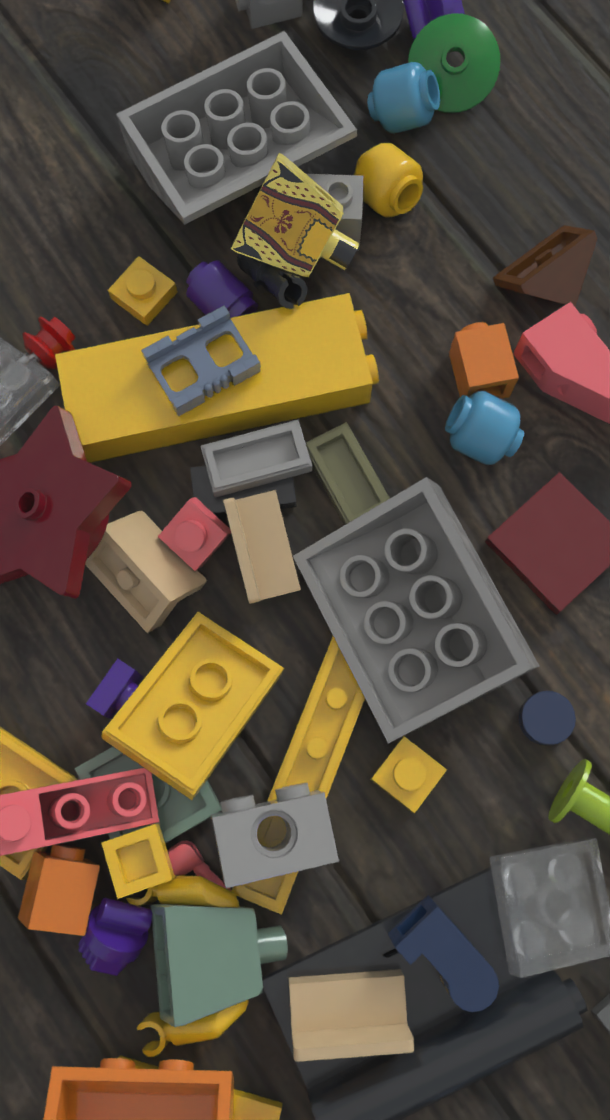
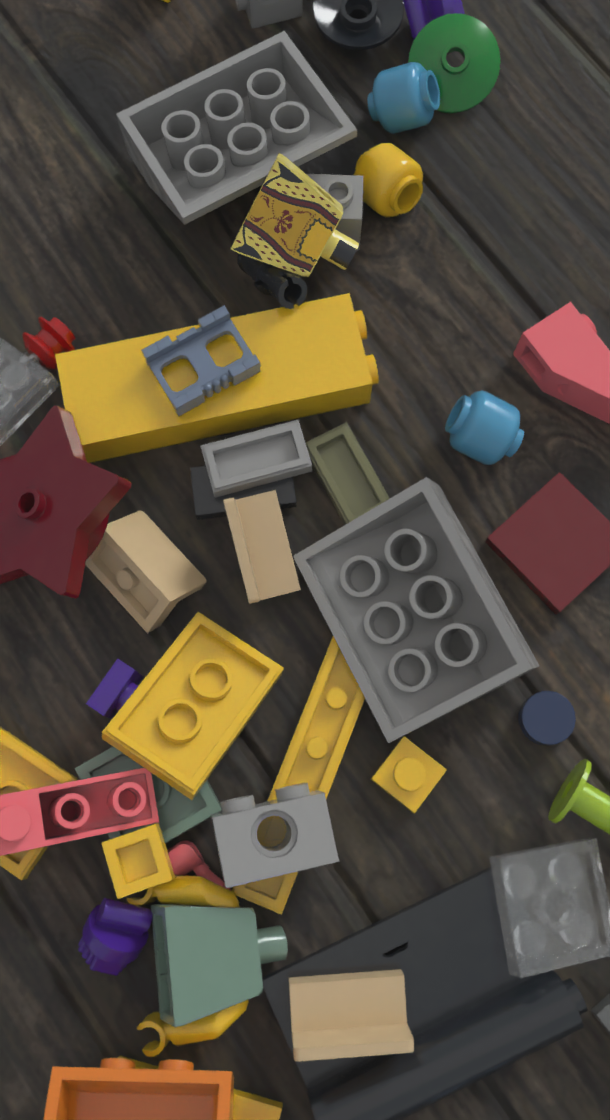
orange brick [18,844,100,936] -> none
yellow plate [108,256,178,326] -> none
coral plate [158,497,231,571] -> none
dark purple brick [186,260,258,318] -> none
dark blue leg [388,895,499,1012] -> none
orange brick [449,322,519,399] -> none
reddish brown slope [493,225,597,307] -> none

